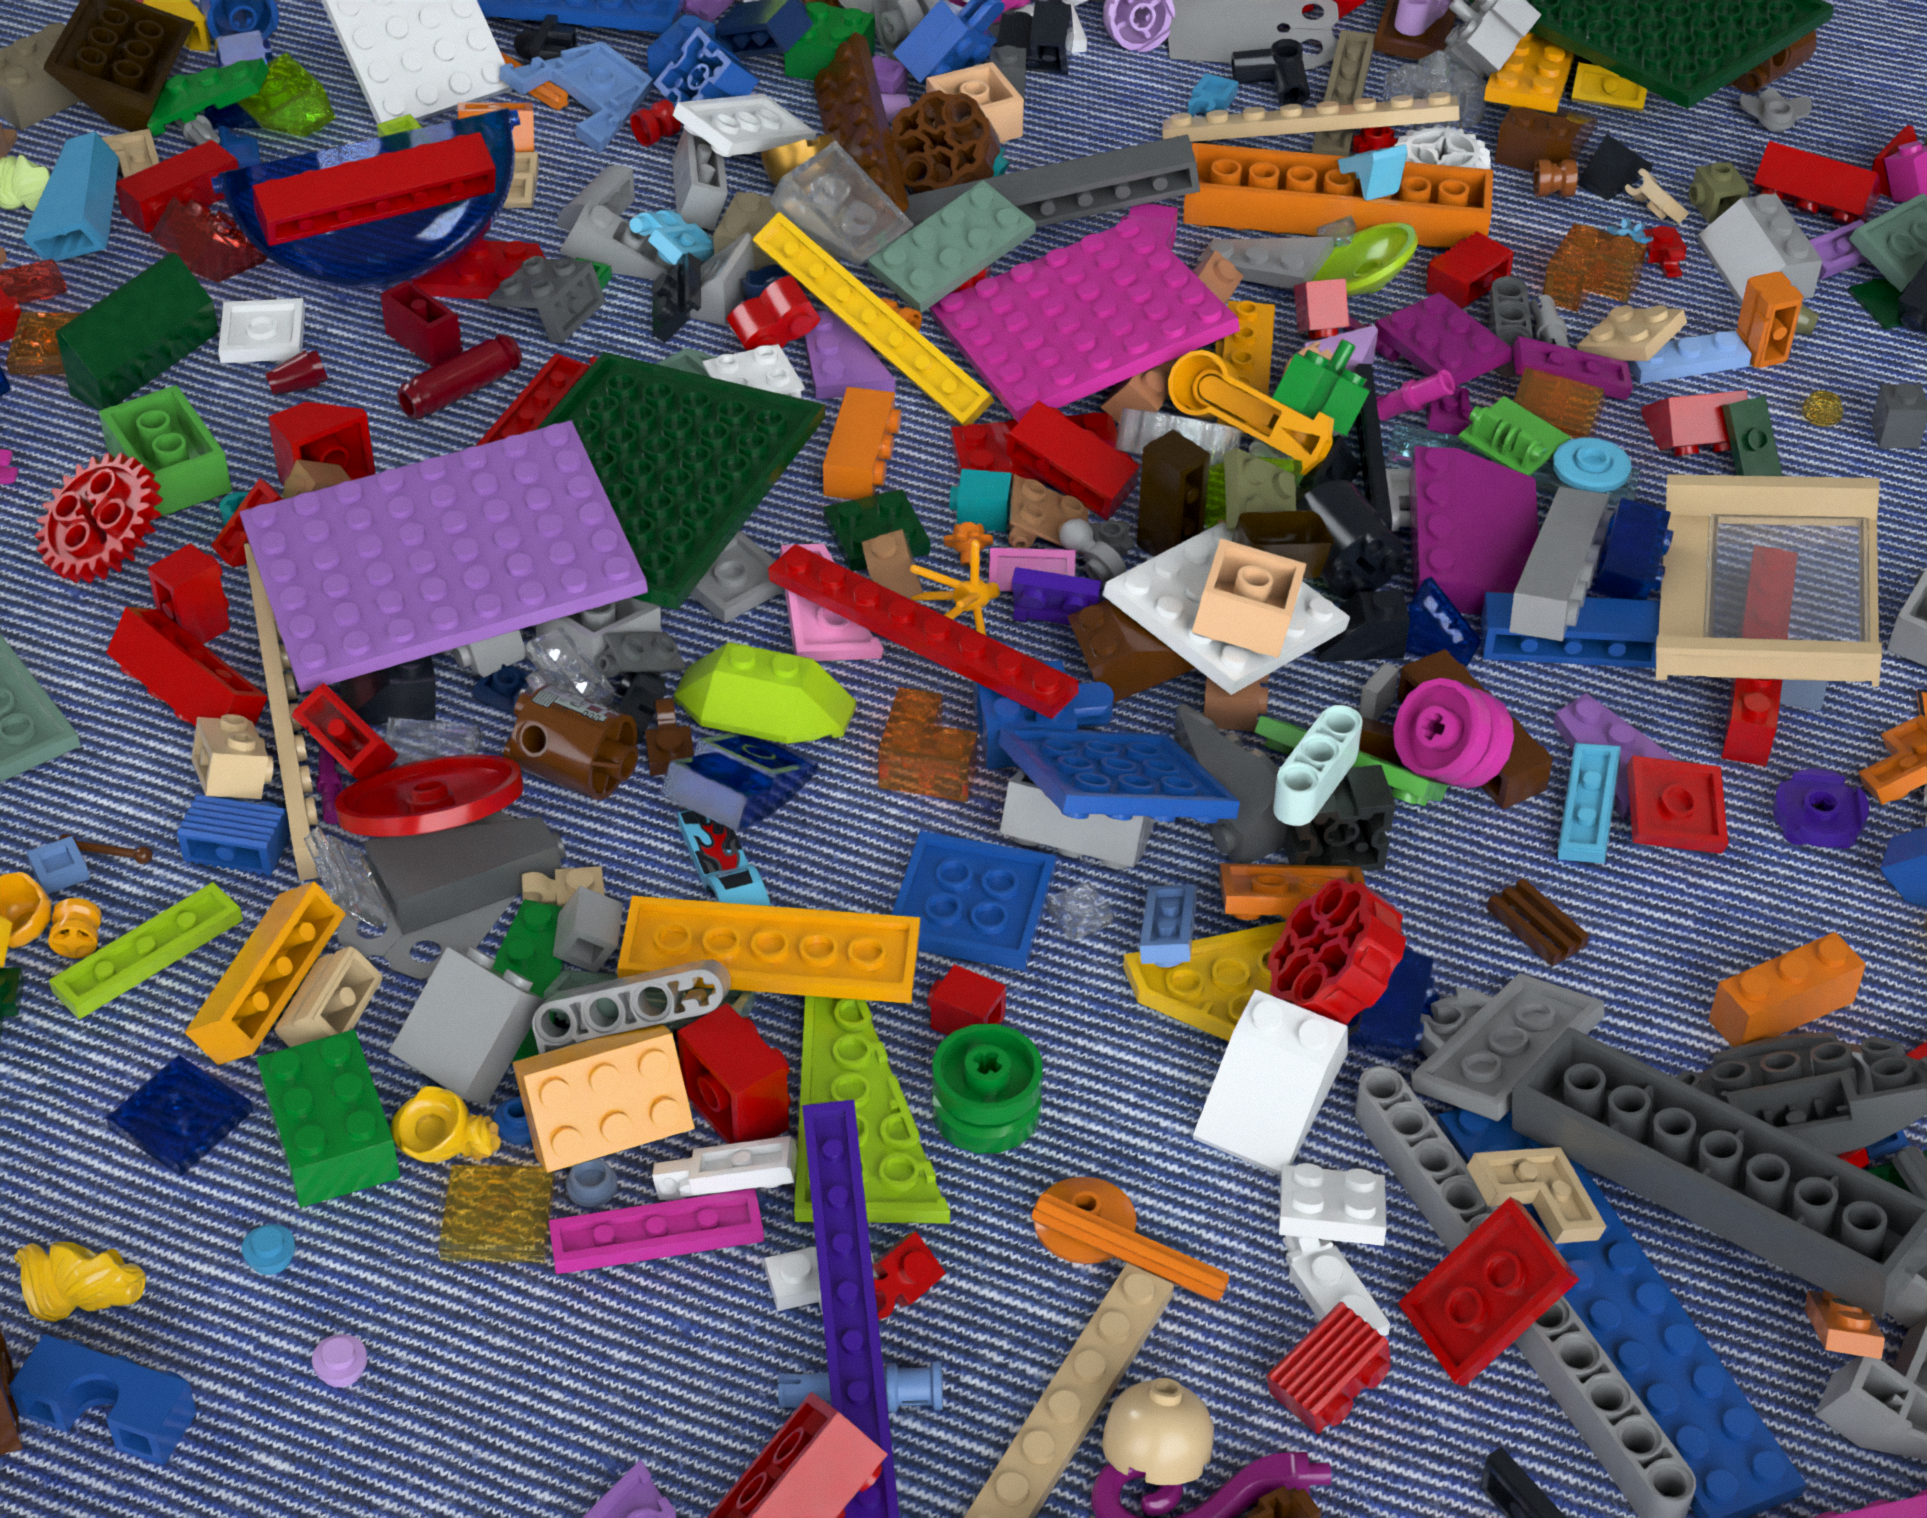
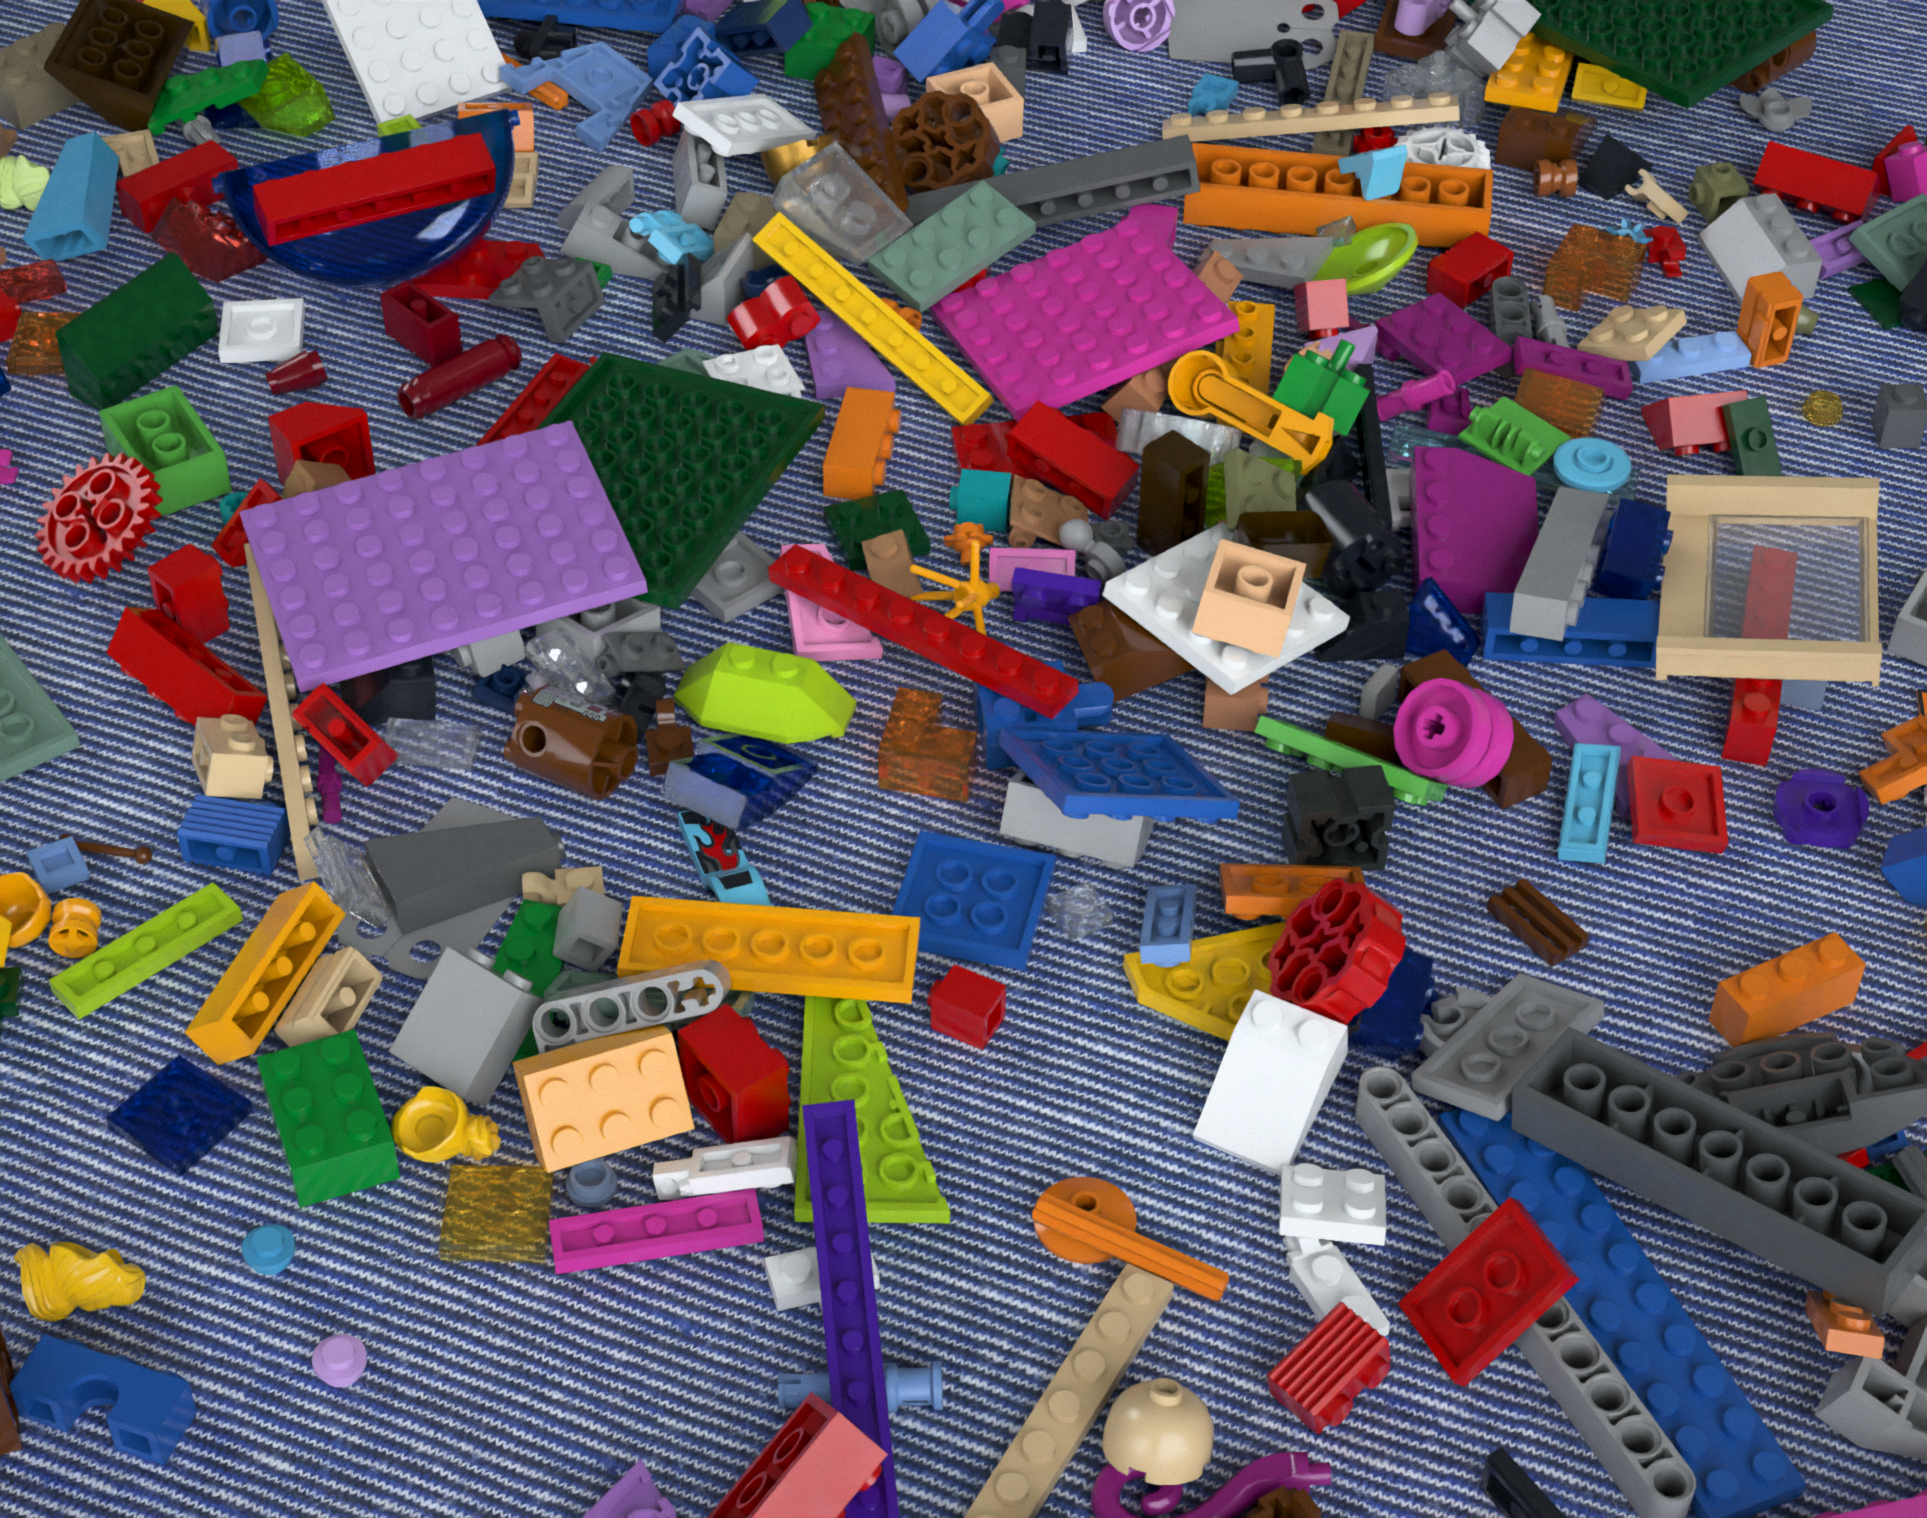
blue tile [218,126,262,174] -> none
red dish [334,754,524,837] -> none
blue plate [493,1096,532,1145] -> none
red plate [872,1231,946,1320] -> none
green wheel [932,1024,1043,1154] -> none
dark grey wedge [1174,704,1287,864] -> none
light aqua beam [1273,705,1363,826] -> none
tan plate [1466,1147,1607,1244] -> none

